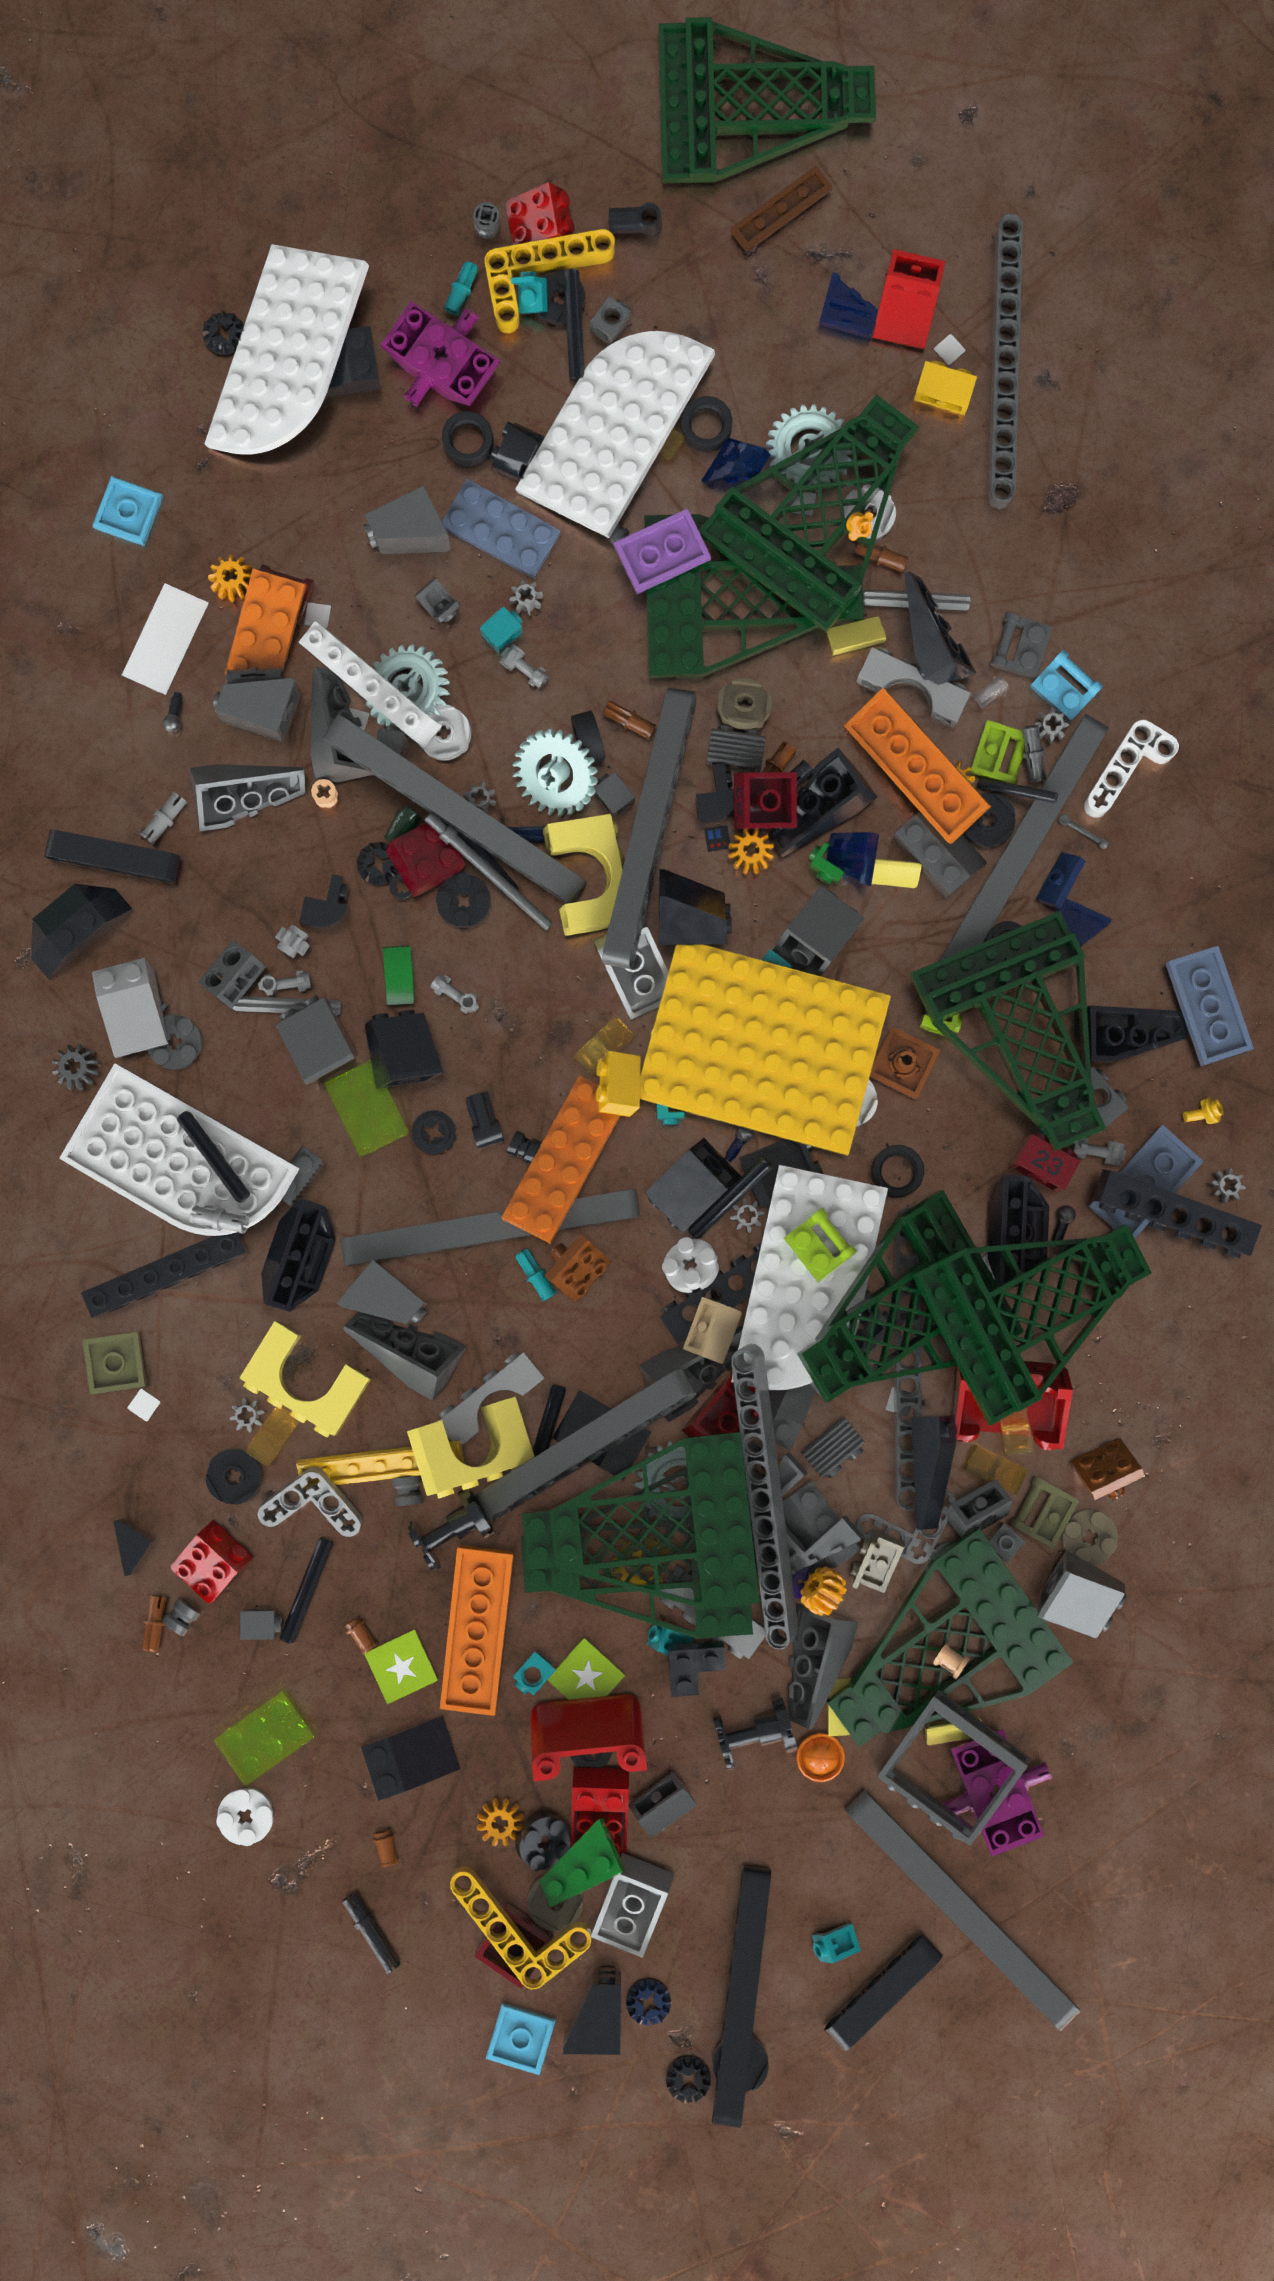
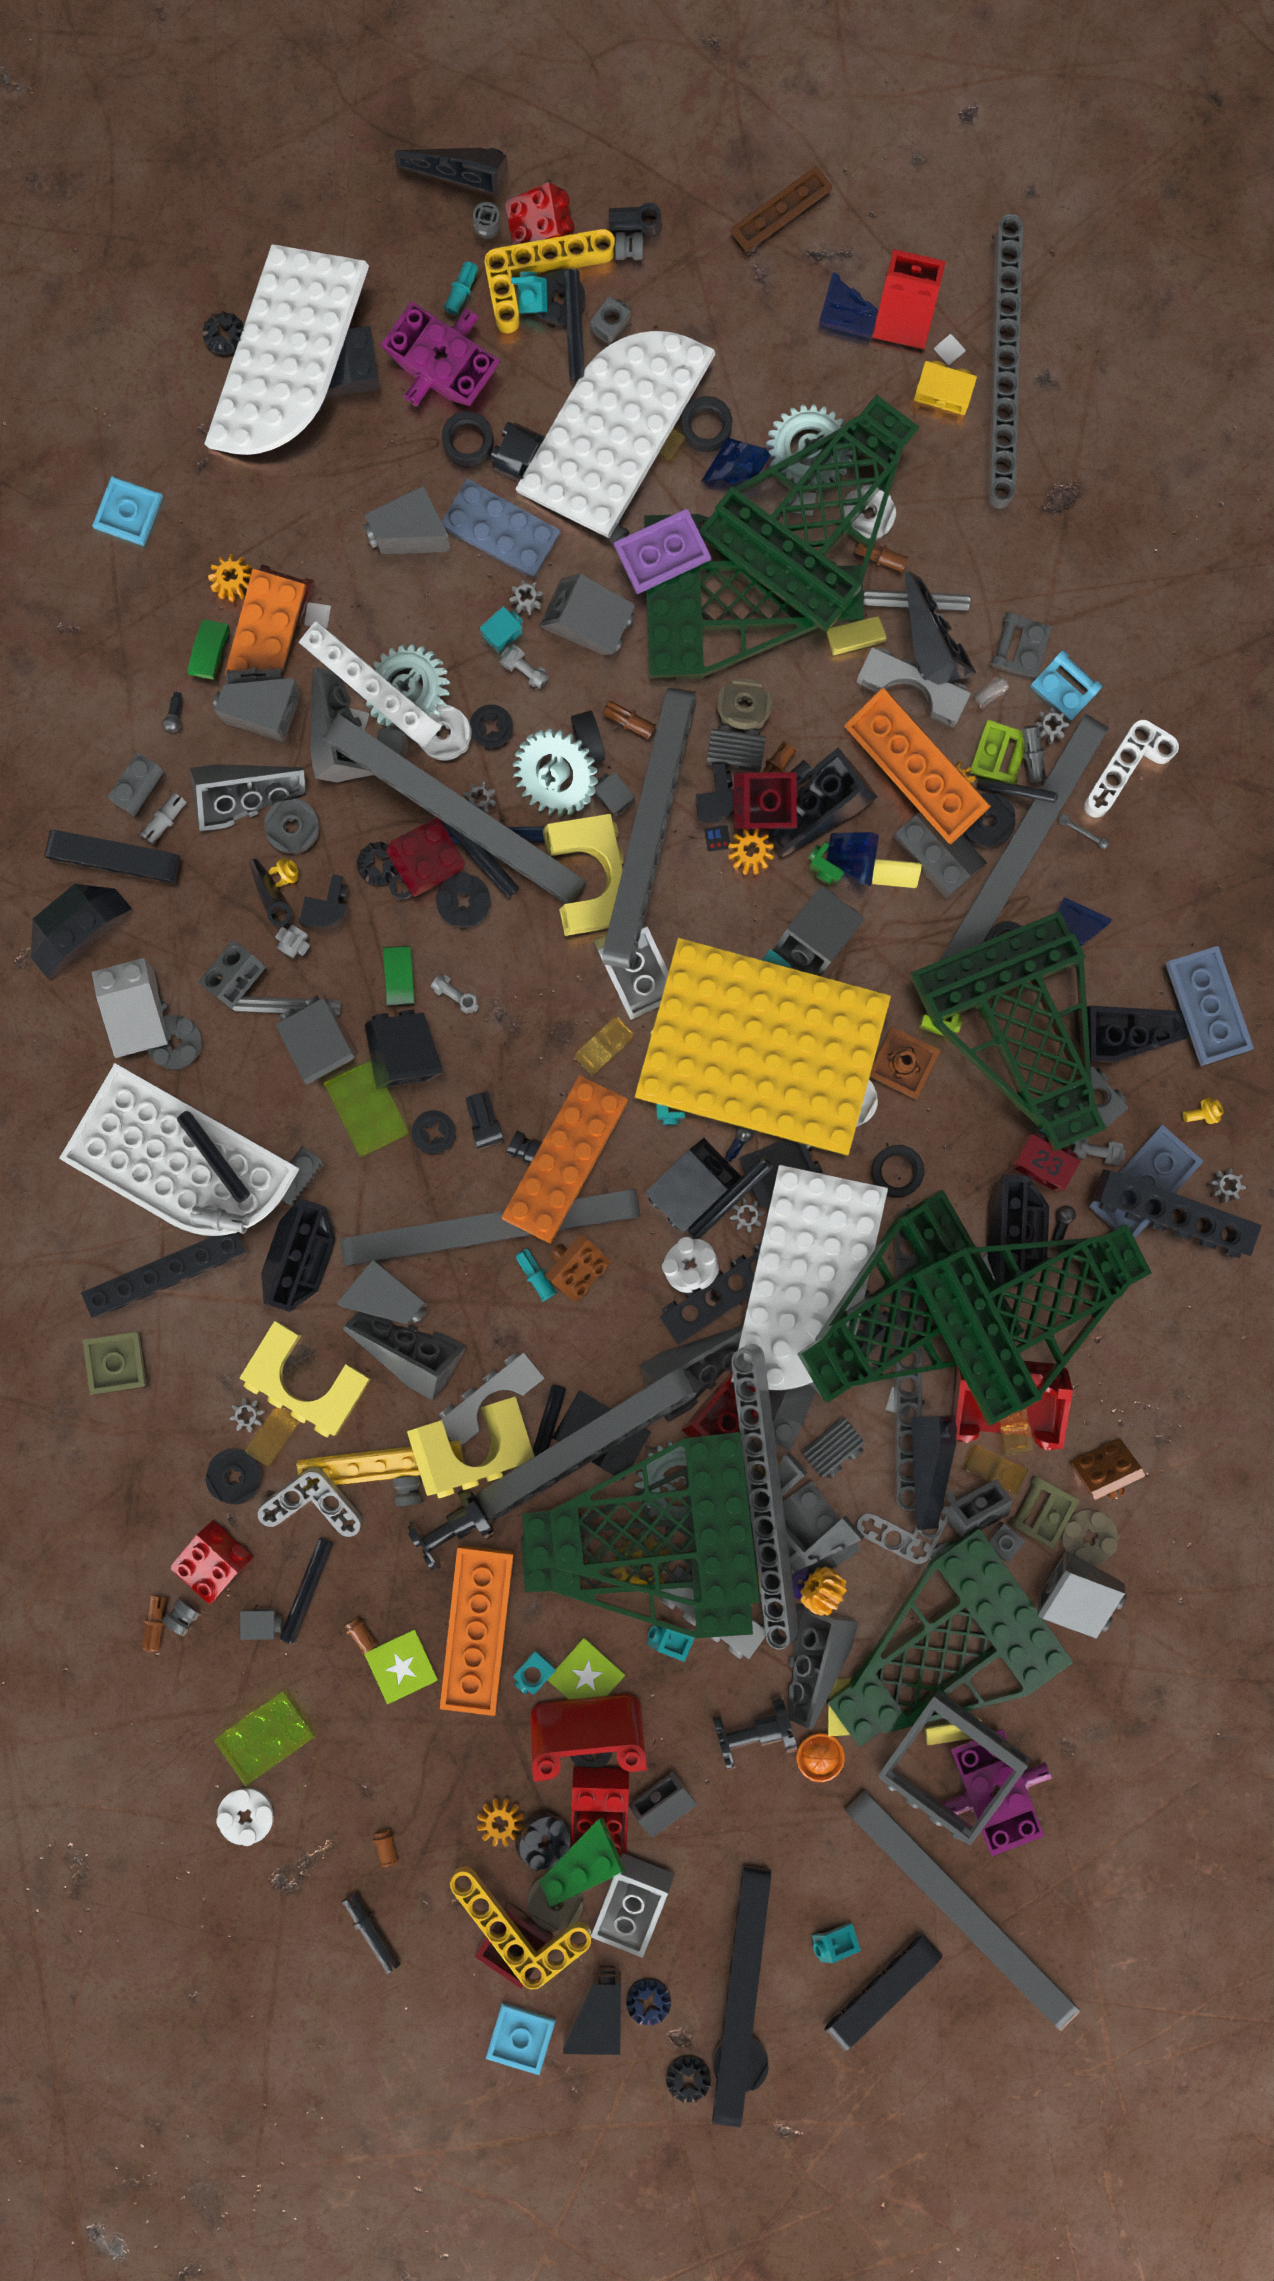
dark grey gear [52,1044,99,1090] -> none
black slope [113,1518,156,1576] -> none
white sticker [122,583,208,695] -> none
white sticker [128,1389,160,1421] -> none
light grey bar [258,970,311,996] -> none
light nougat bush [311,779,338,808] -> none
black slope [361,1715,461,1801] -> none
clear green cone [384,804,422,842] -> none
dark grey bracket [414,578,460,623] -> none
dark grey bar [424,812,553,930] -> none
yellow brick [596,1051,641,1117] -> none
dark green wing [658,17,876,183] -> none
black slope [659,869,732,945] -> none
black plate [668,1641,726,1697] -> none
tan panel [683,1297,742,1364] -> none
lime plate [784,1208,858,1283] -> none
light orange plate [846,511,873,541] -> none
bracket [850,1530,905,1593] -> none
light nougat bush [933,1642,970,1679] -> none
dark blue plate [1036,852,1086,908] -> none
none -> dark grey brick [108,753,164,817]
none -> green slope [188,619,230,680]
none -> black piece [250,859,295,930]
none -> dark grey plate [264,799,320,855]
none -> yellow plate [269,858,299,887]
none -> black wedge [394,148,508,196]
none -> black gear [470,704,513,749]
none -> dark grey slope [539,574,635,655]
none -> dark grey wheel [616,232,643,260]

